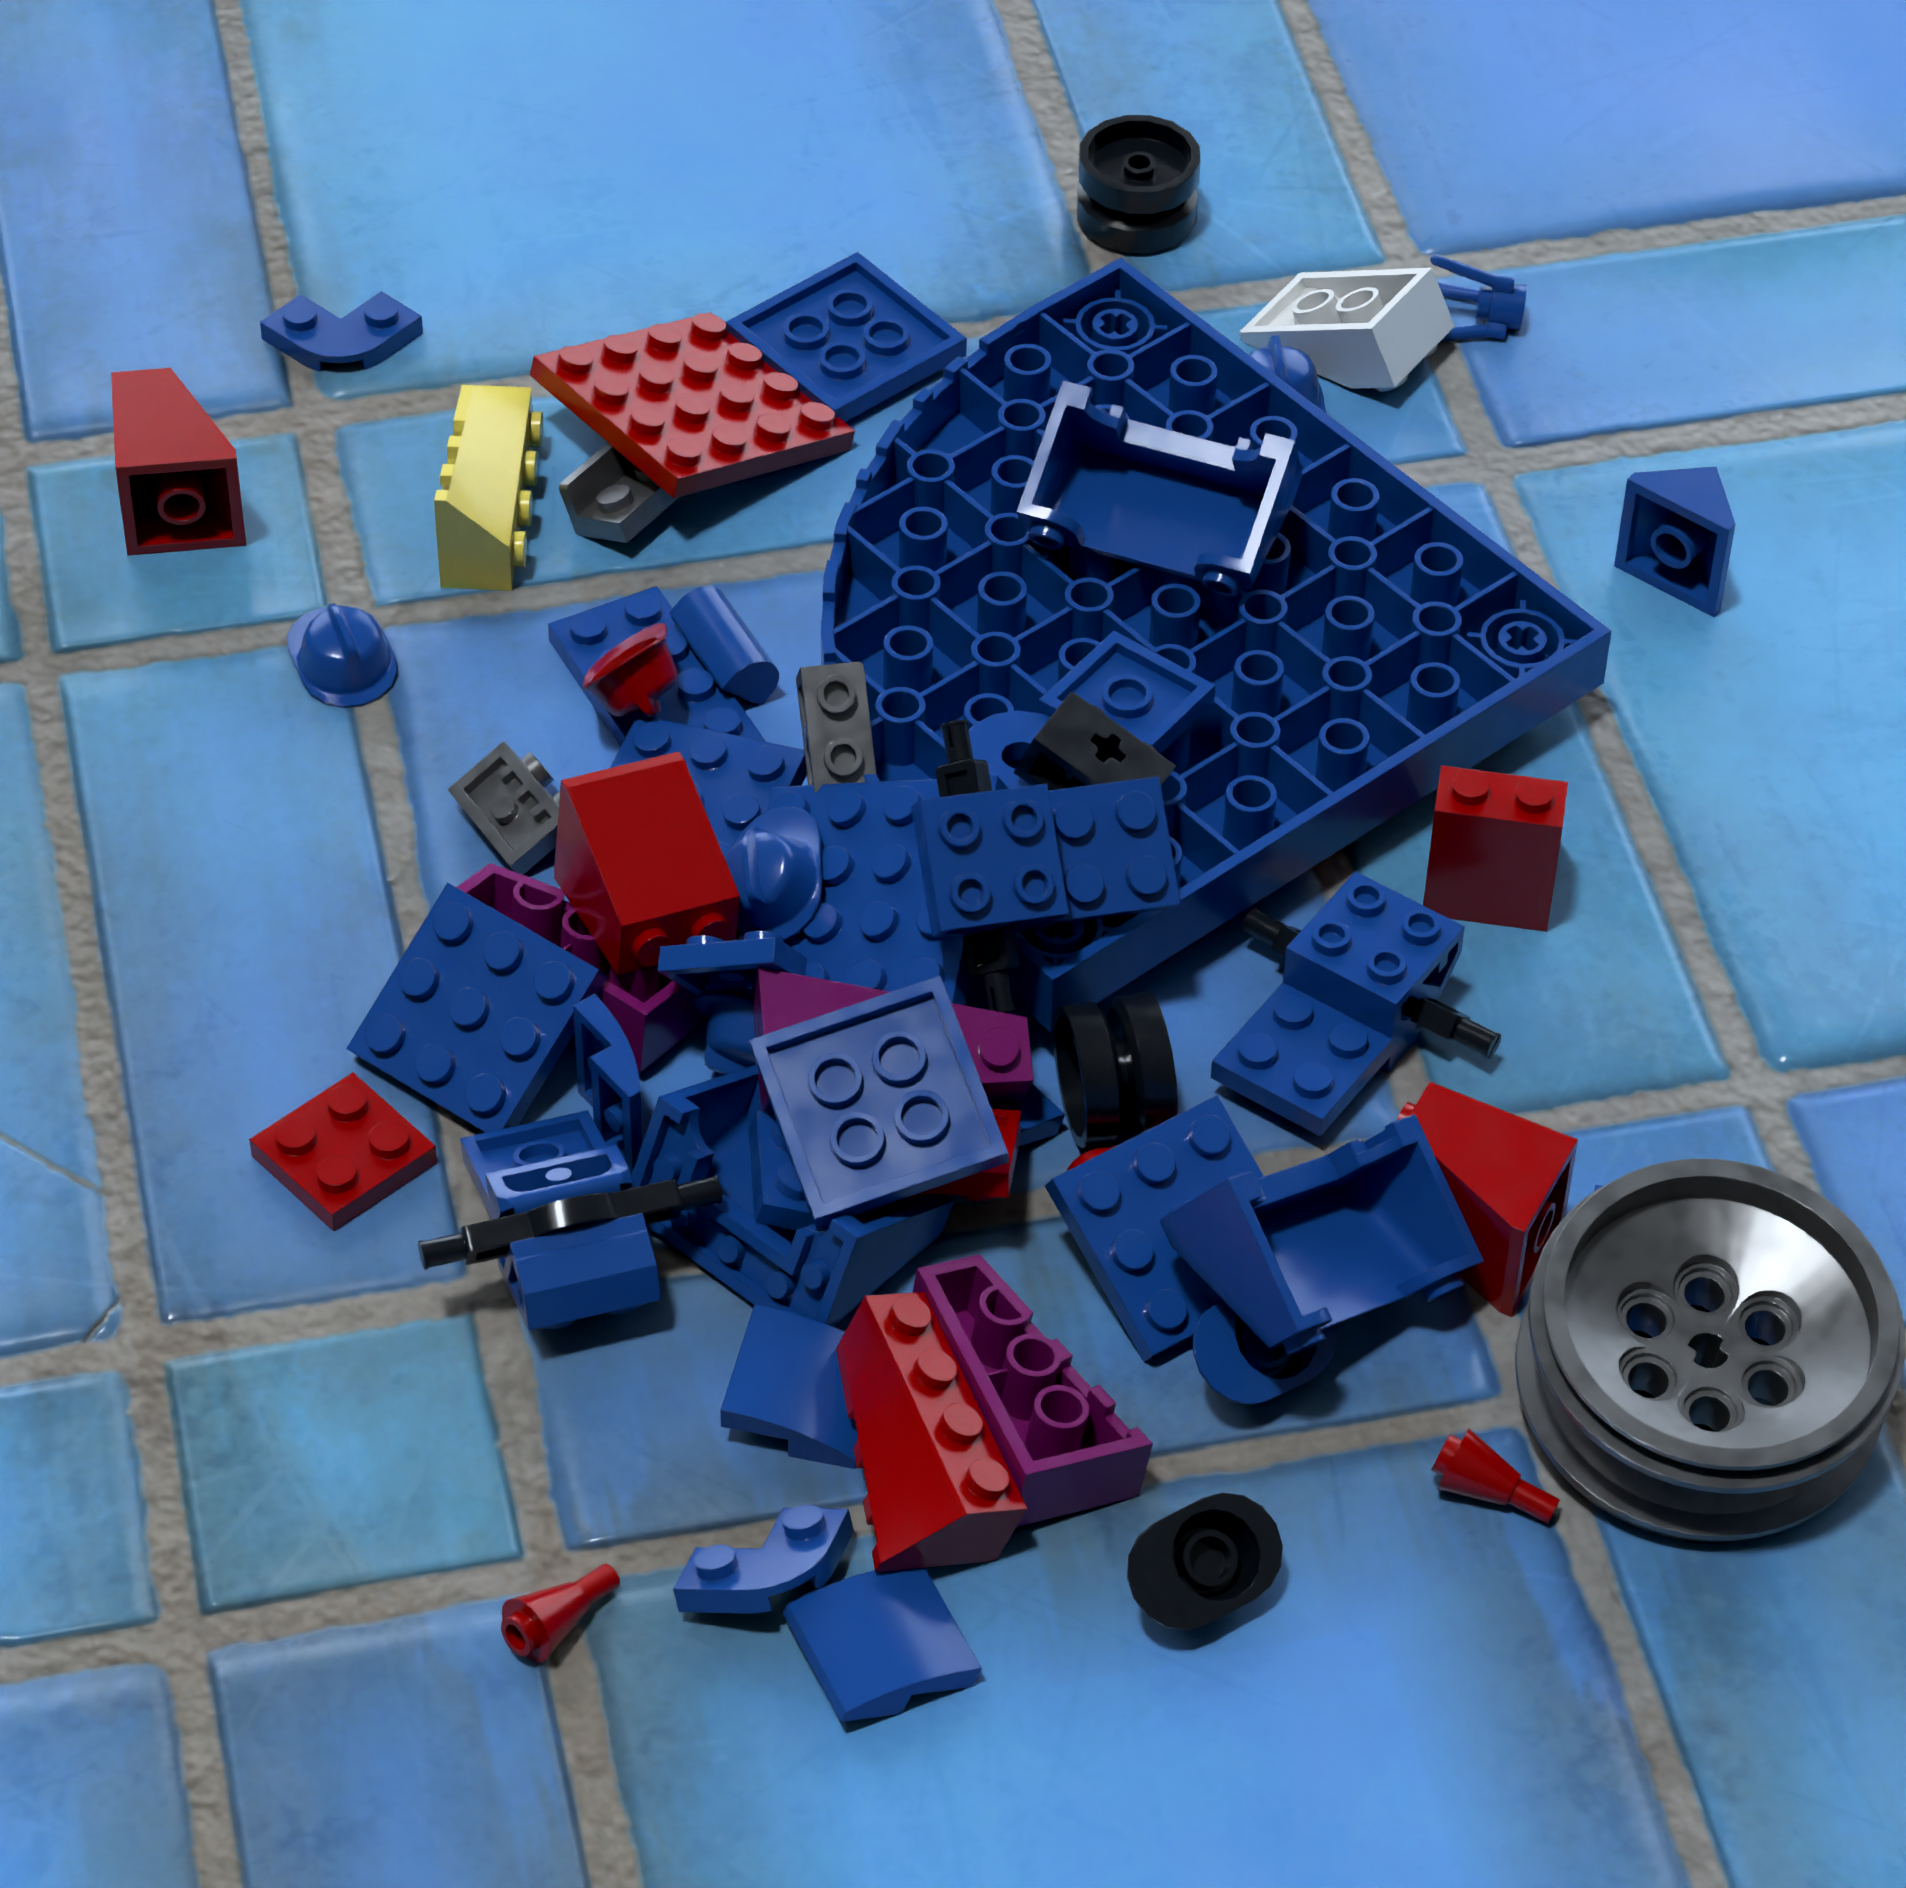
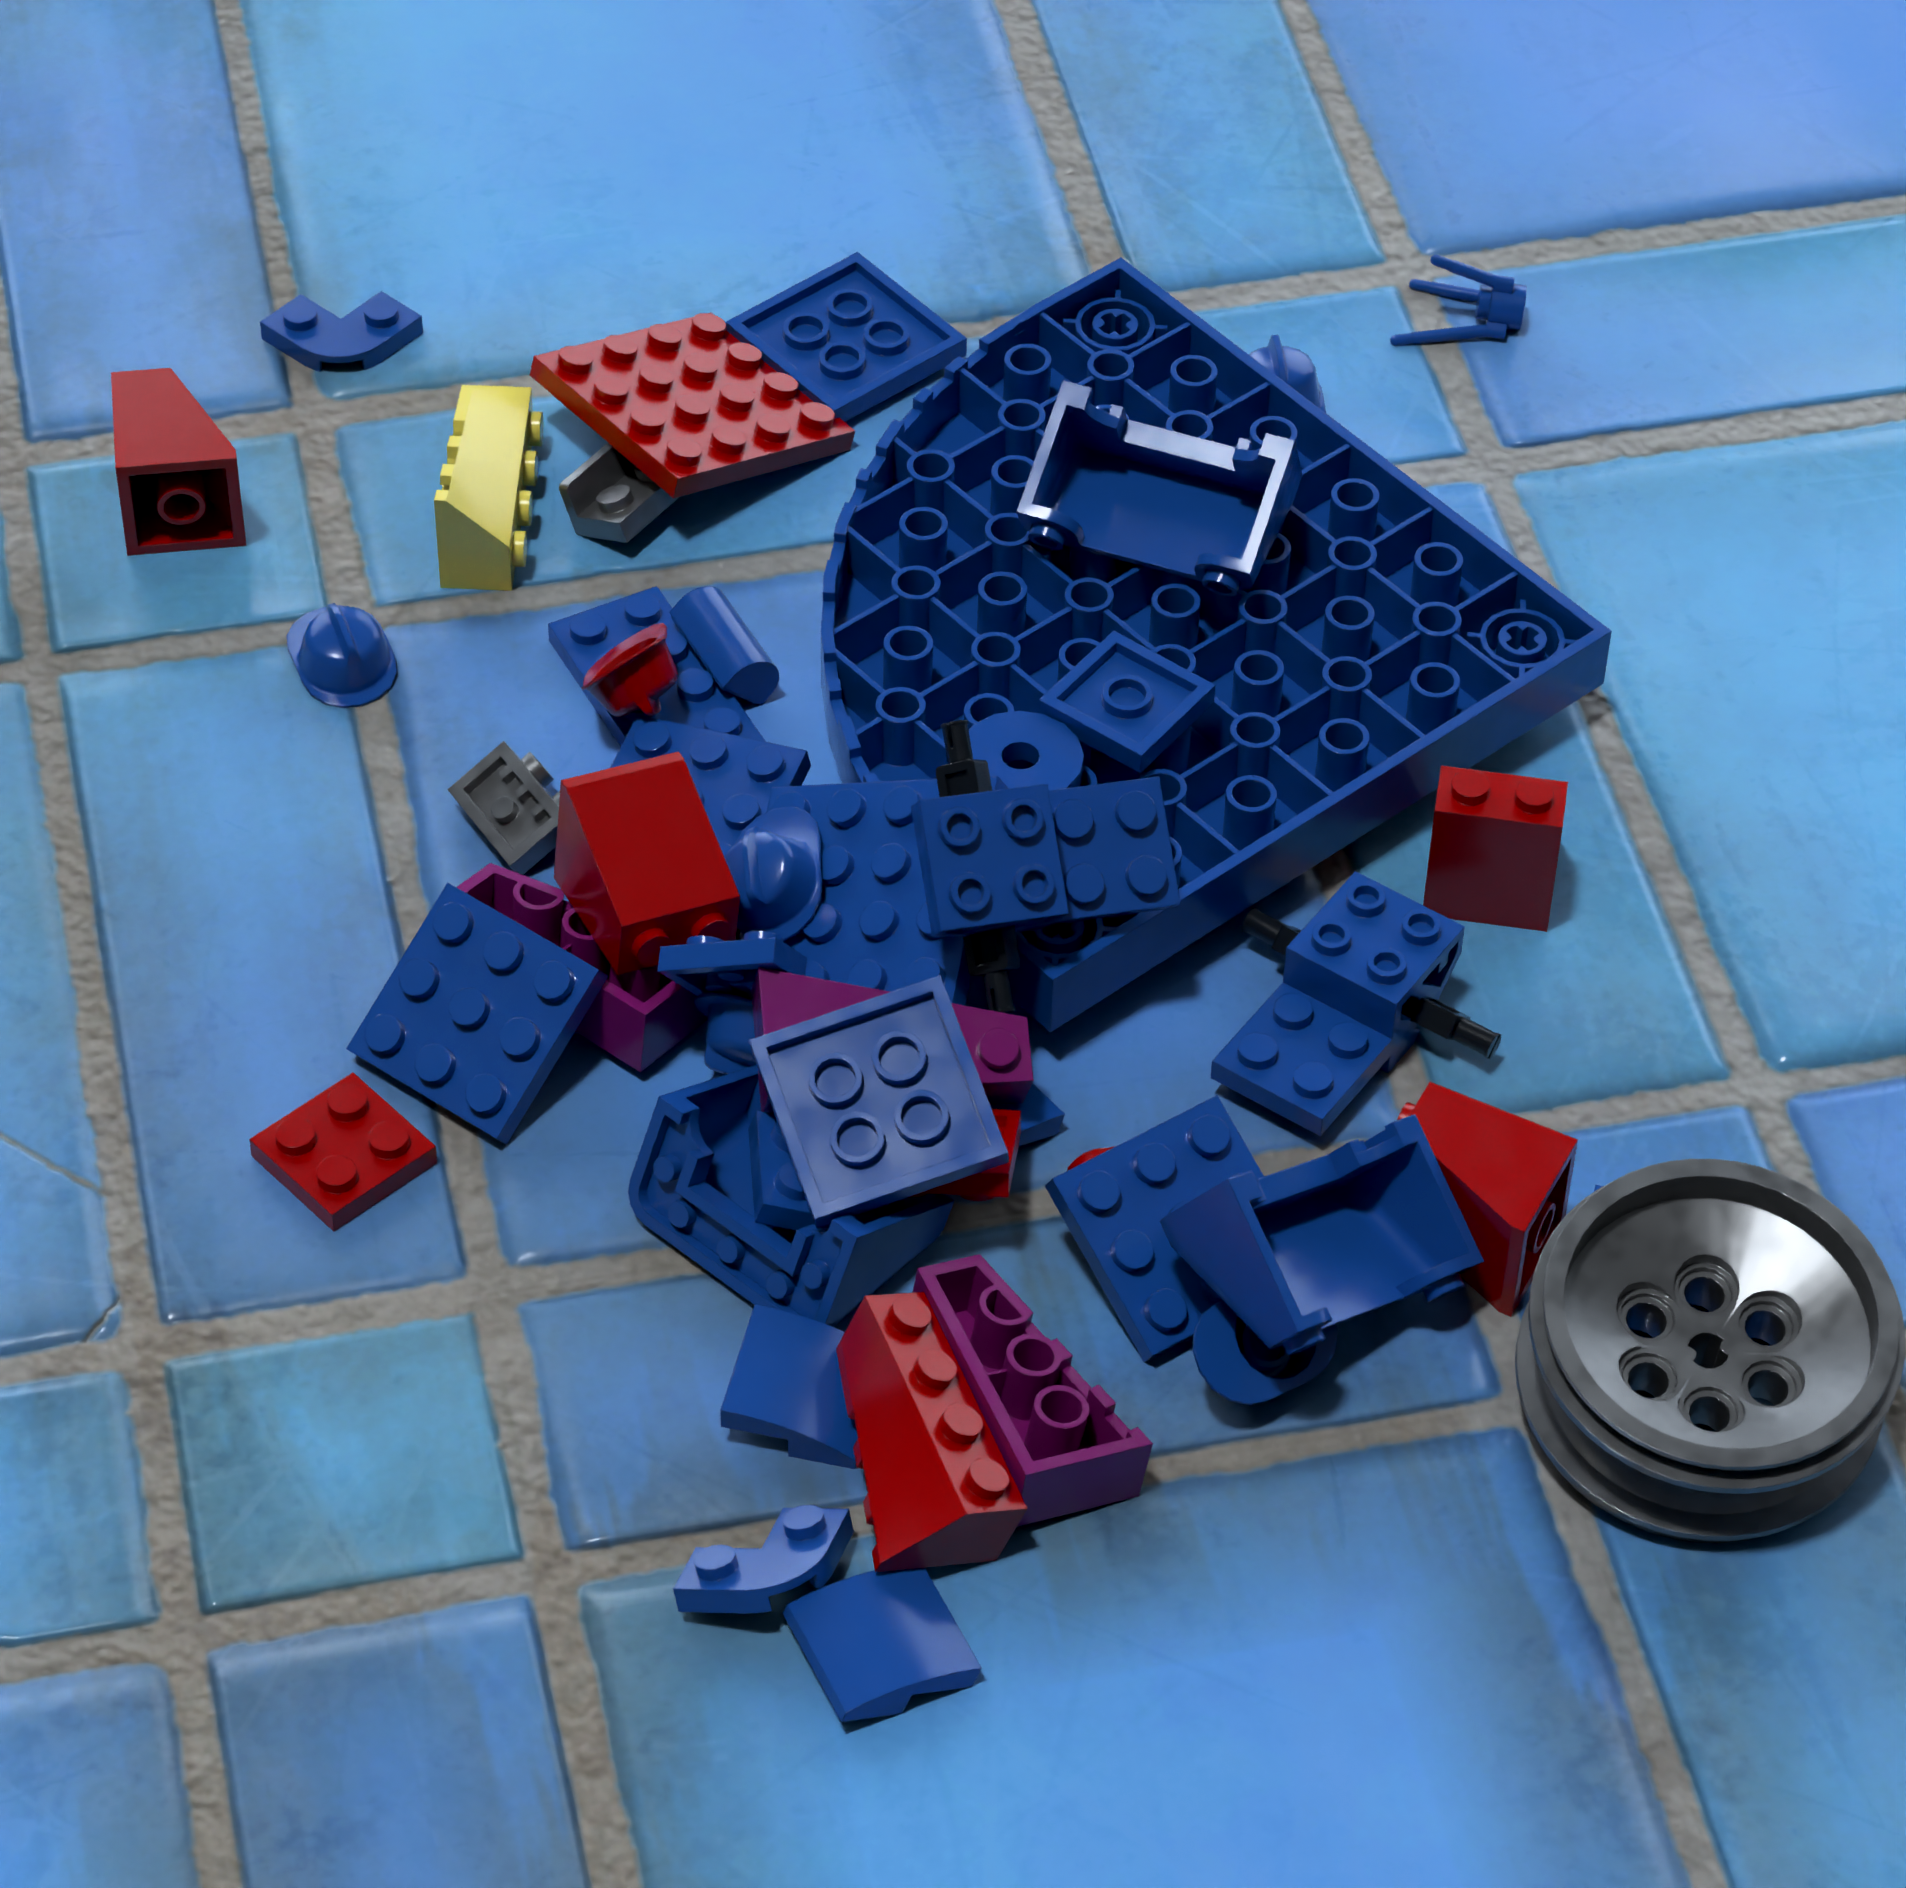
blue piece [418,1110,722,1330] -> none
red cone [501,1564,620,1662] -> none
blue slope [573,994,642,1175] -> none
flat silver bracket [796,662,876,793] -> none
black brick [1013,691,1176,790] -> none
black wheel [1053,992,1178,1148] -> none
black wheel [1077,115,1201,253] -> none
black piece [1127,1493,1283,1631] -> none
white slope [1239,268,1455,392] -> none
red cone [1431,1428,1560,1524] -> none
blue slope [1614,466,1736,617] -> none

